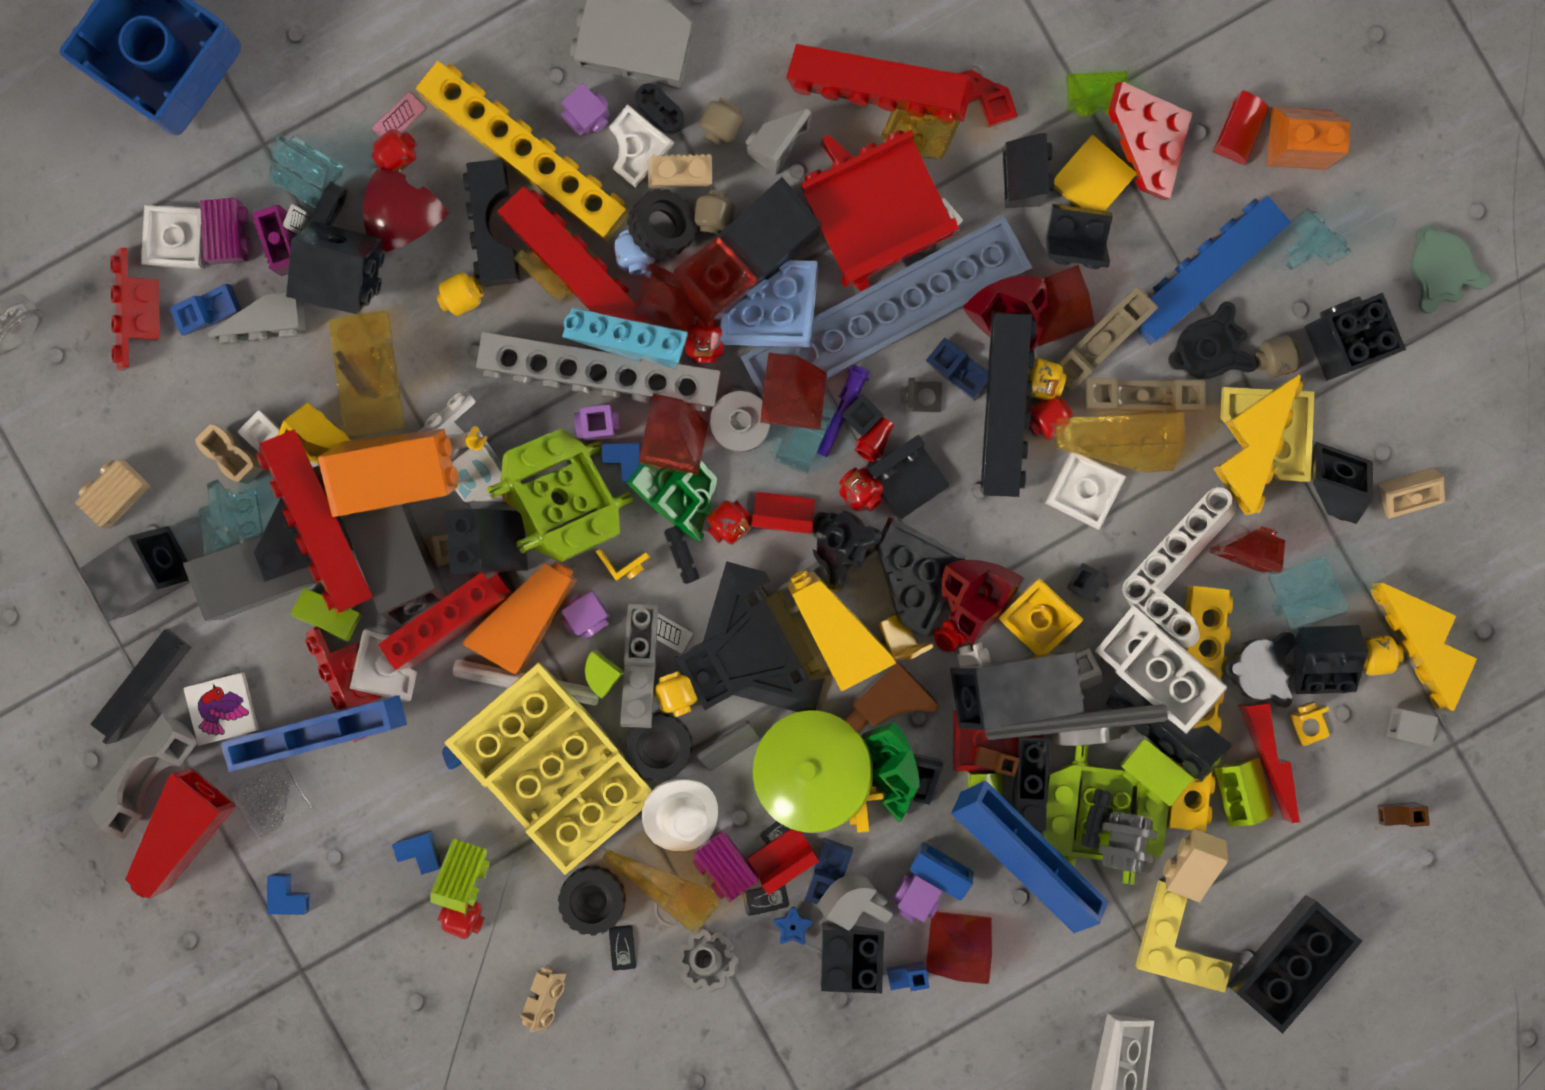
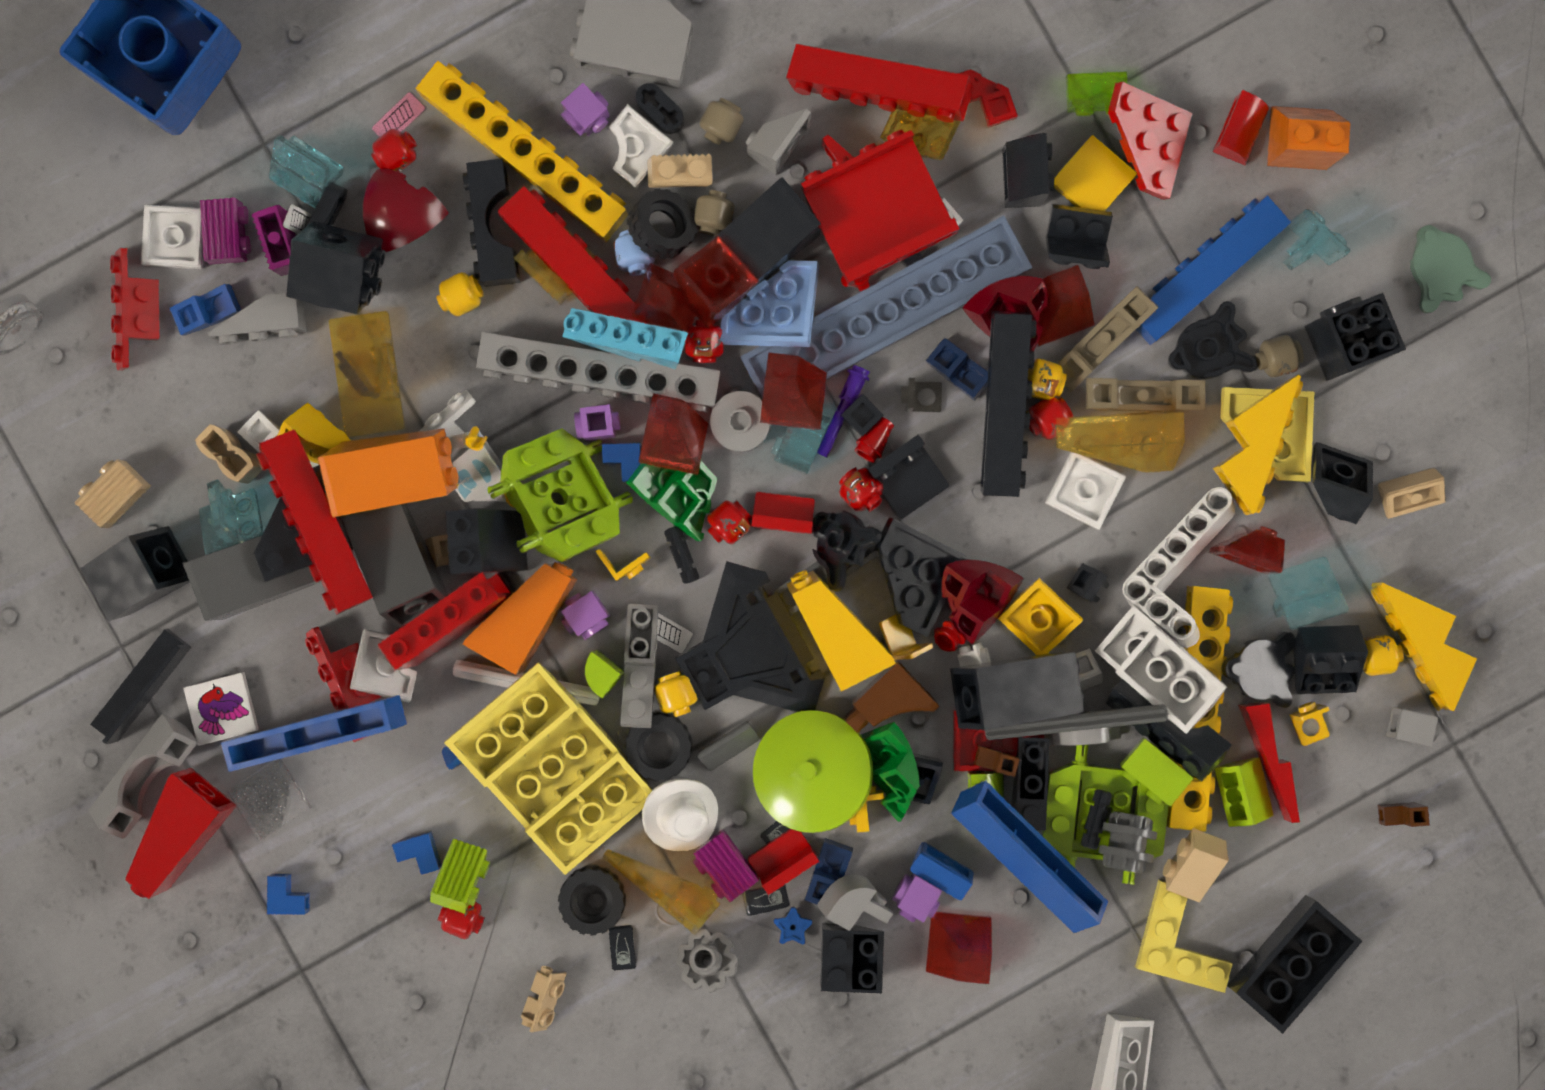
lime slope [290,588,362,642] -> none
blue piece [887,962,930,991] -> none

